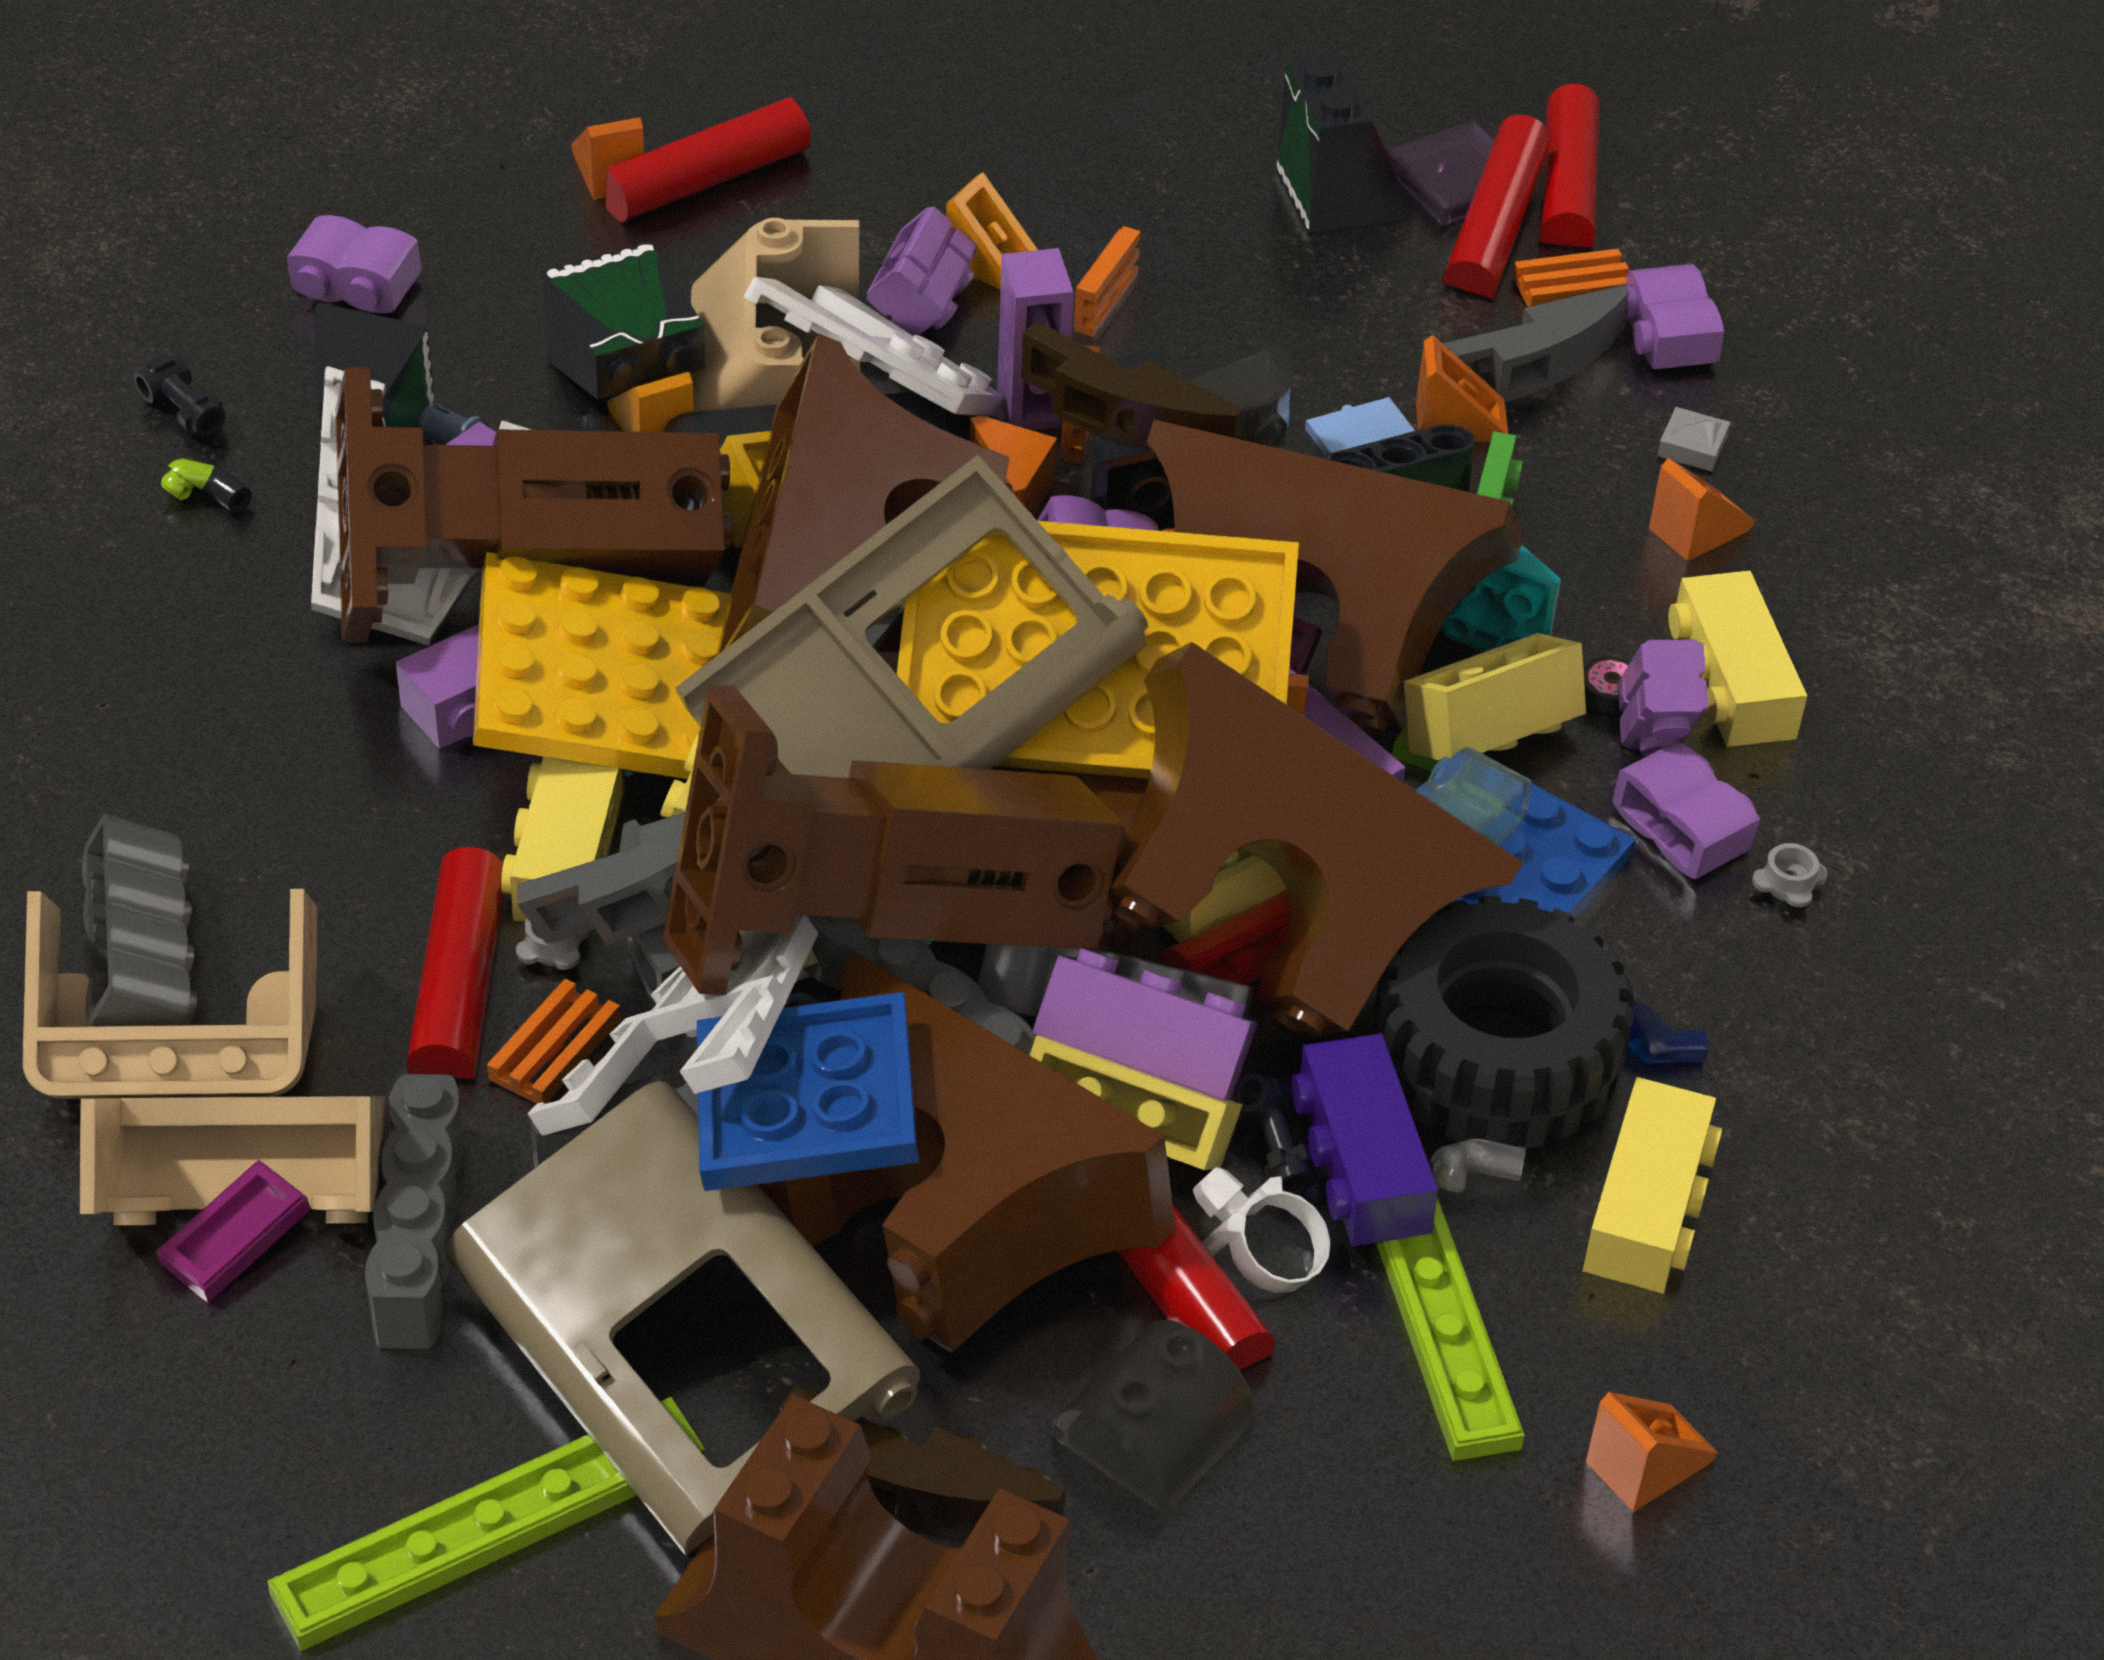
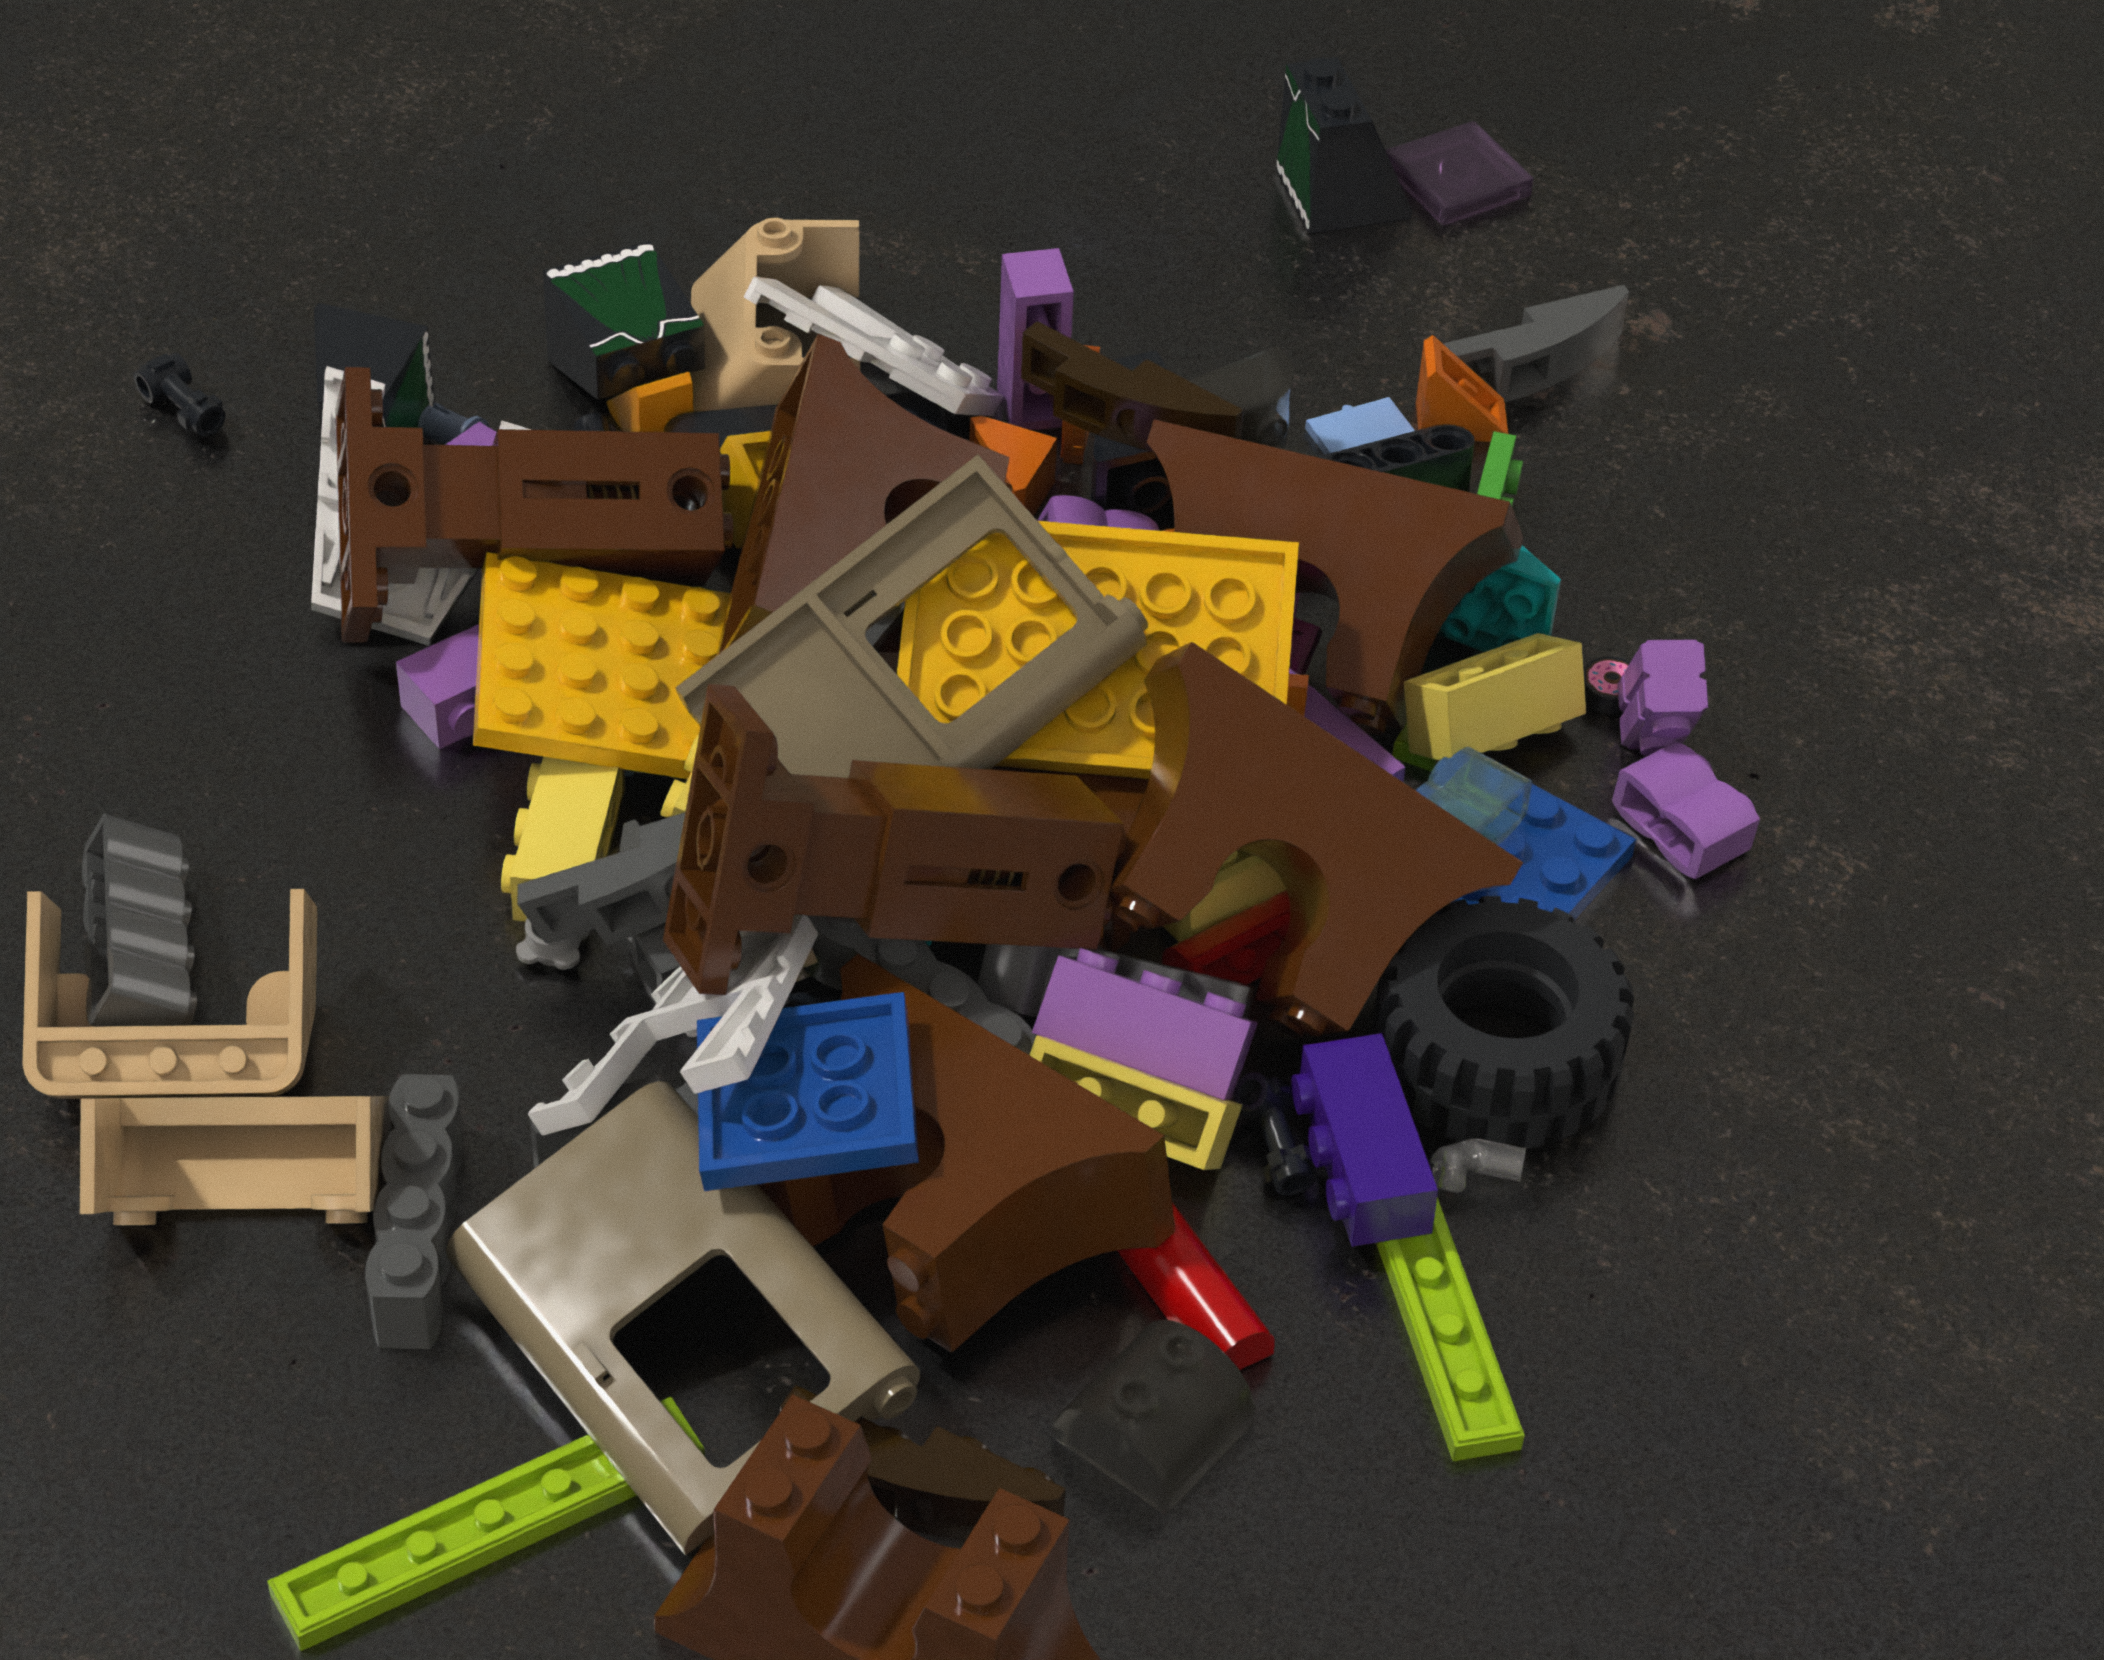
magenta tile [156,1159,311,1303] -> none
arm [161,458,252,513] -> none
medium lavender brick [287,215,422,313] -> none
red brick [406,847,504,1079] -> none
orange tile [487,979,621,1104] -> none
orange slope [571,117,644,200] -> none
red brick [605,97,811,222] -> none
medium lavender brick [866,206,977,336] -> none
light orange slope [946,172,1038,290] -> none
orange tile [1074,226,1141,337] -> none
white piece [1193,1167,1330,1293] -> none
red brick [1442,115,1551,300] -> none
orange tile [1513,249,1629,307] -> none
red brick [1539,84,1600,248] -> none
light yellow brick [1582,1077,1723,1294] -> none
orange slope [1586,1392,1719,1512] -> none
medium lavender brick [1624,264,1724,369] -> none
clear blue arm [1628,1001,1708,1063] -> none
orange slope [1649,457,1756,562] -> none
light grey tile [1657,407,1731,472] -> none
light yellow brick [1668,571,1807,747] -> none
light grey plate [1752,843,1827,907] -> none

